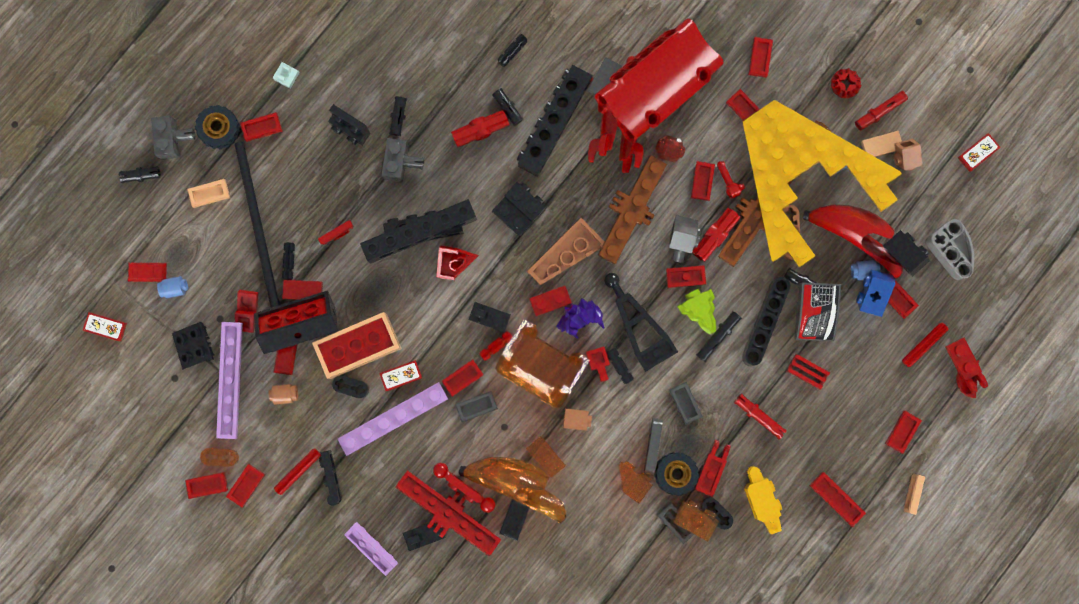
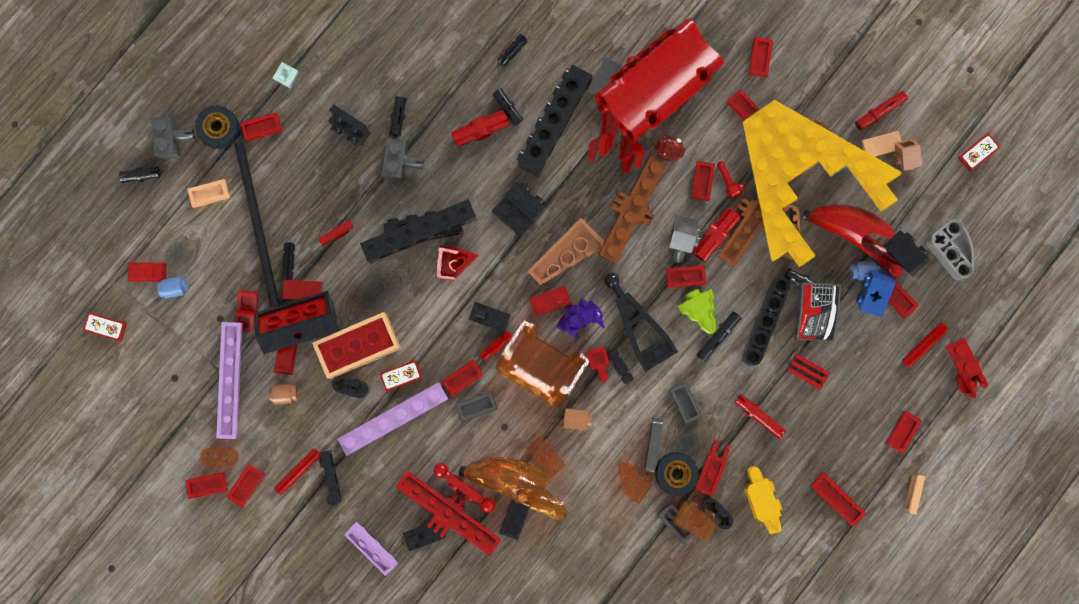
black hinge [172,322,215,370] -> none
red gear [831,68,862,99] -> none

